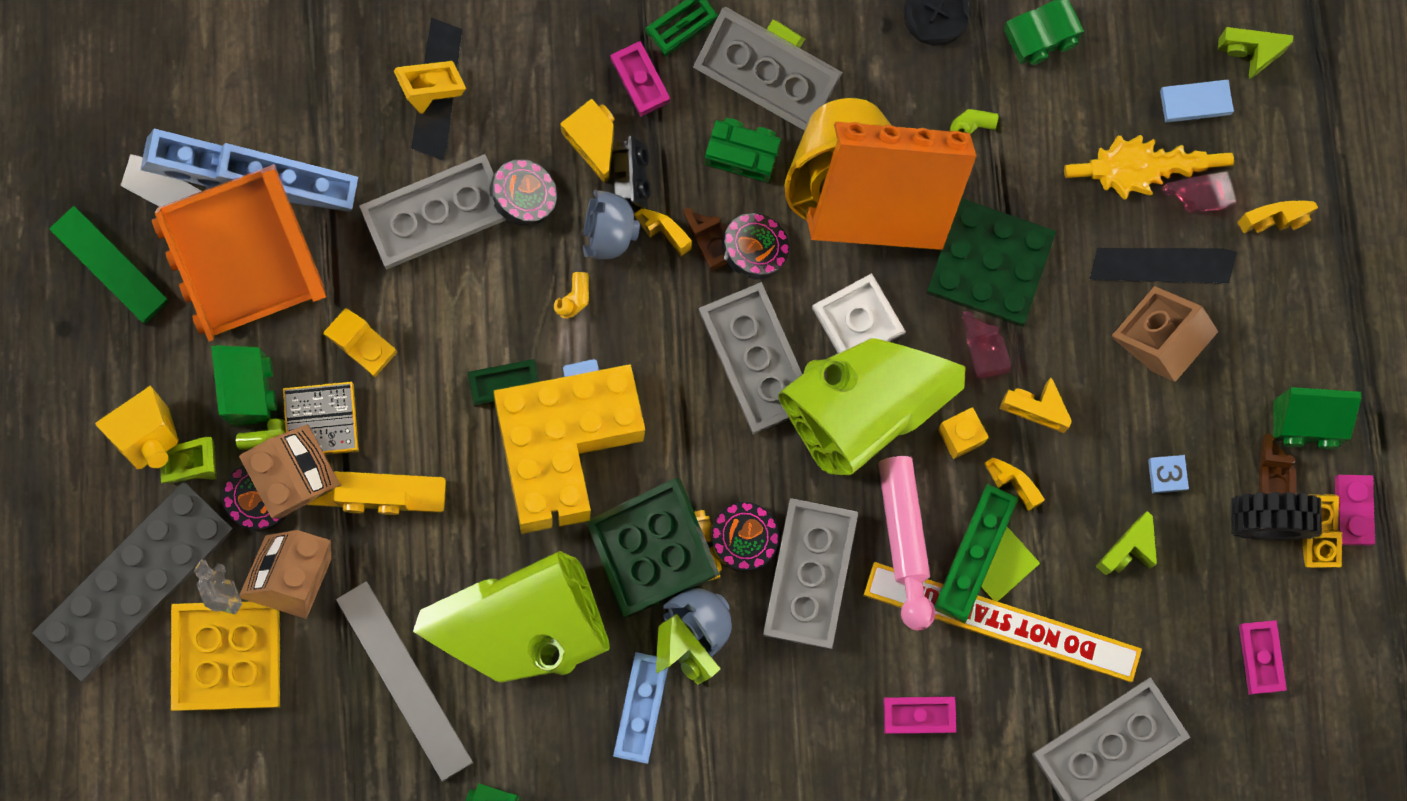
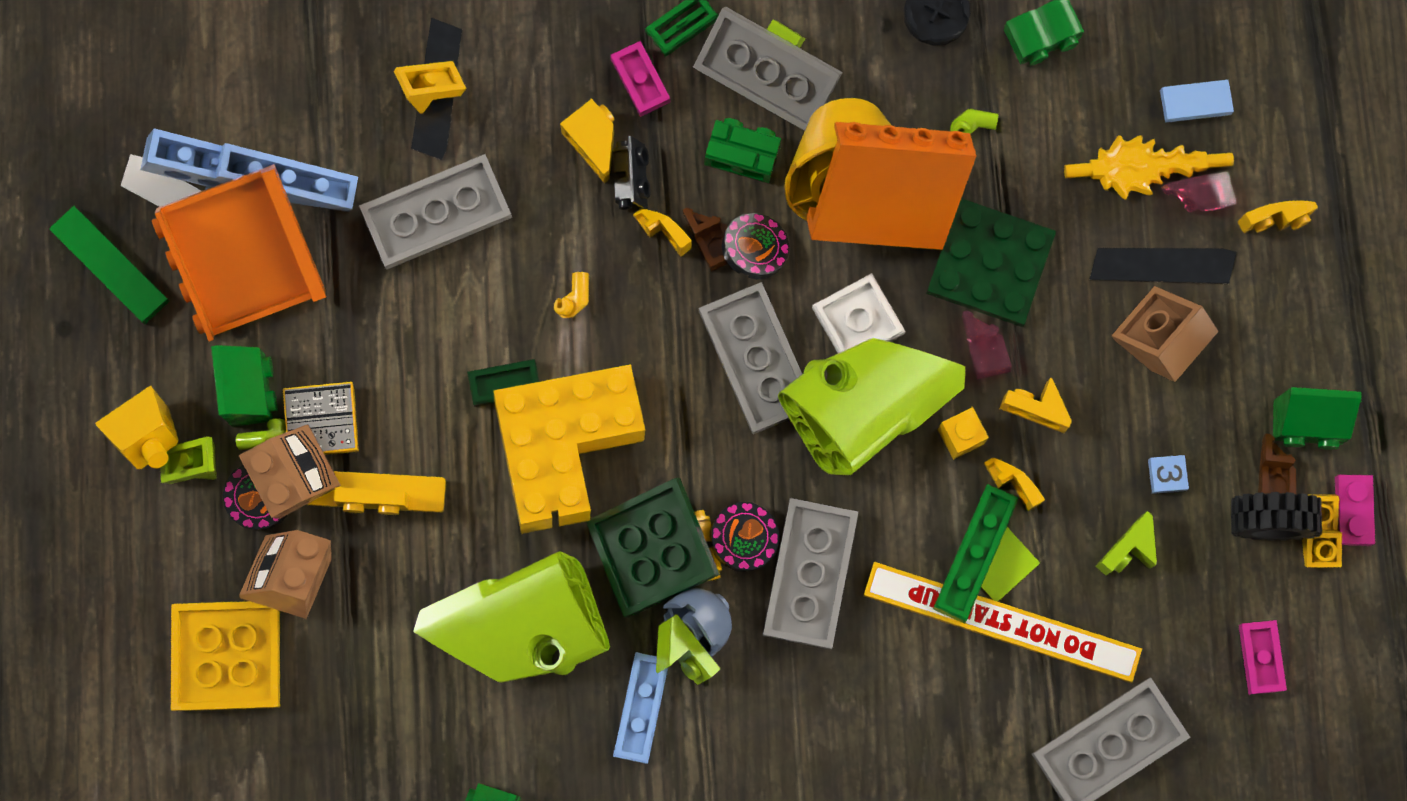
dark grey plate [32,481,235,682] -> none
clear plate [194,559,242,614] -> none
yellow slope [323,308,397,377] -> none
light grey tile [336,581,473,781] -> none
tile [489,160,557,226] -> none
light blue tile [563,359,599,377] -> none
sand blue cylinder [583,190,640,259] -> none
bright pink piece [878,456,936,631] -> none
dark pink plate [883,697,956,734] -> none
lime slope [1218,27,1293,79] -> none

